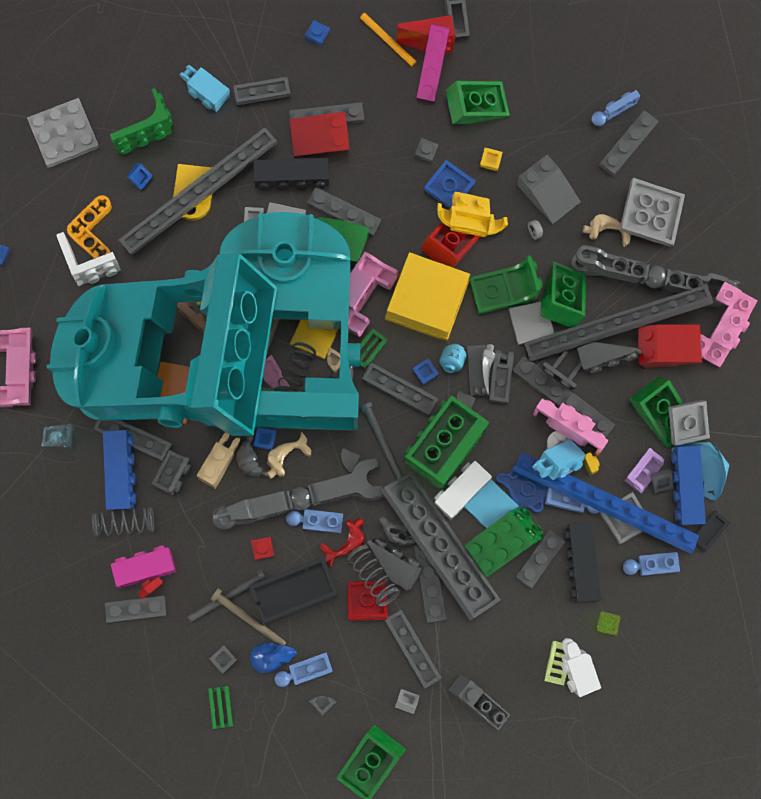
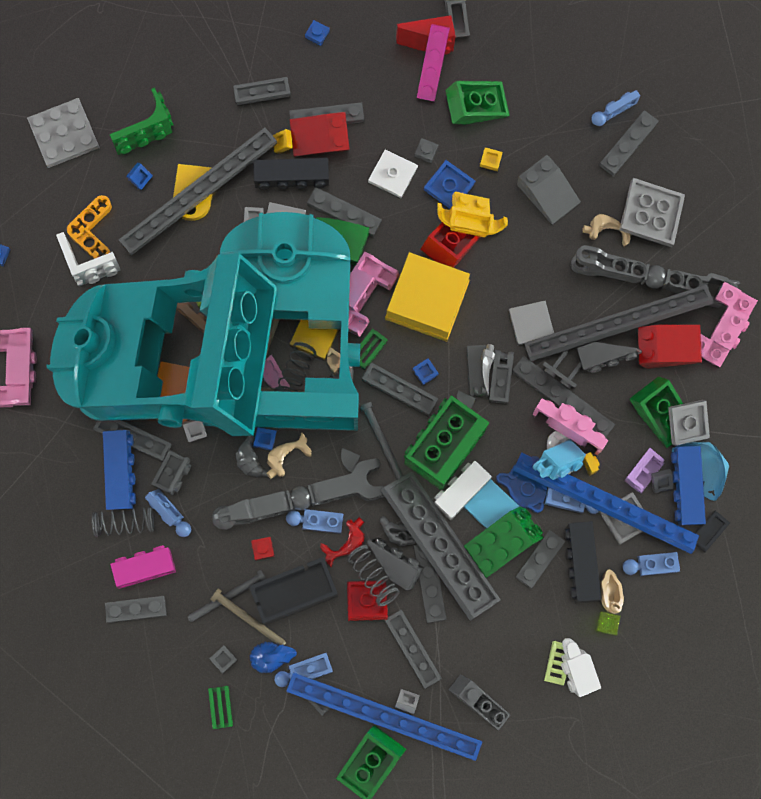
clear light blue slope [42,424,75,449] -> none
red plate [138,577,163,599] -> none
medium azure brick [179,65,230,112] -> none
tan hinge [197,432,240,489] -> none
light orange bar [360,13,416,66] -> none
medium azure head [439,344,467,373] -> none
green bracket [469,255,543,315] -> none
light grey tile [528,220,543,240] -> none
green slope [540,261,586,328] -> none
none -> medium blue plate [145,489,191,537]
none -> light grey plate [183,420,207,442]
none -> yellow plate [273,129,292,154]
none -> blue plate [286,672,482,761]
none -> white plate [368,150,418,198]
none -> tan arm [599,569,624,614]

